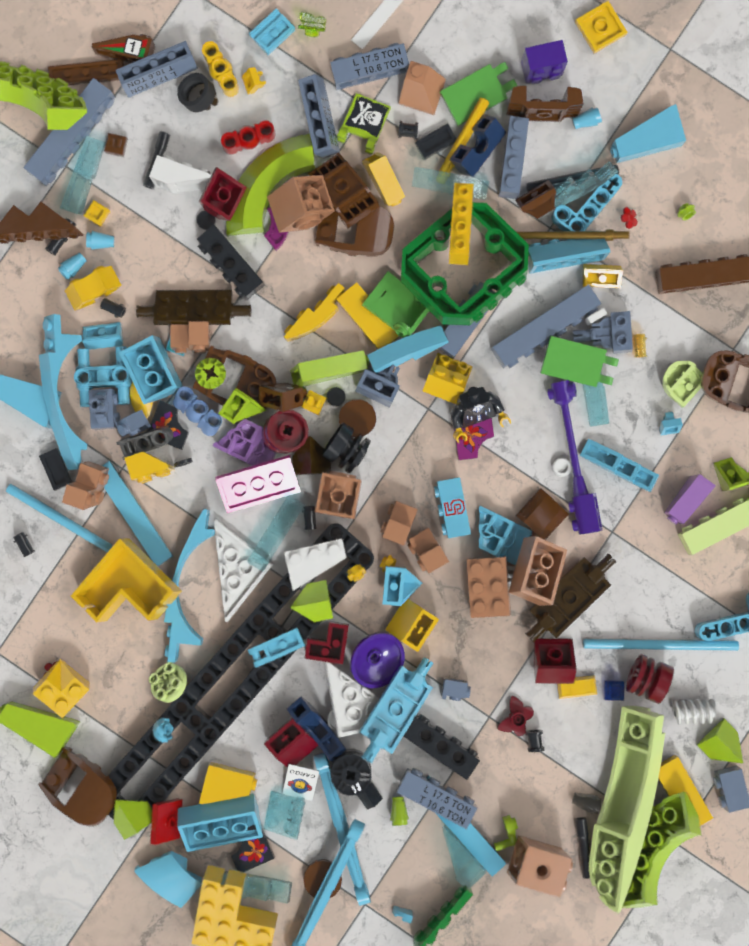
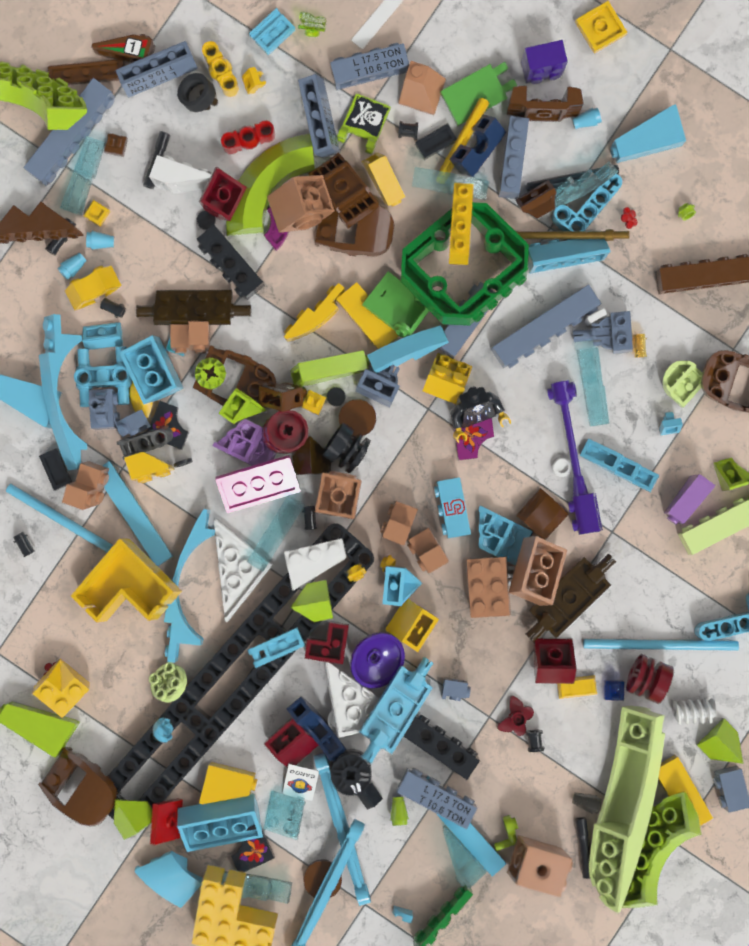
medium blue piece [173,386,222,436] -> none
bright green tile [540,335,619,387] -> none
yellow slope [582,264,623,288] -> none

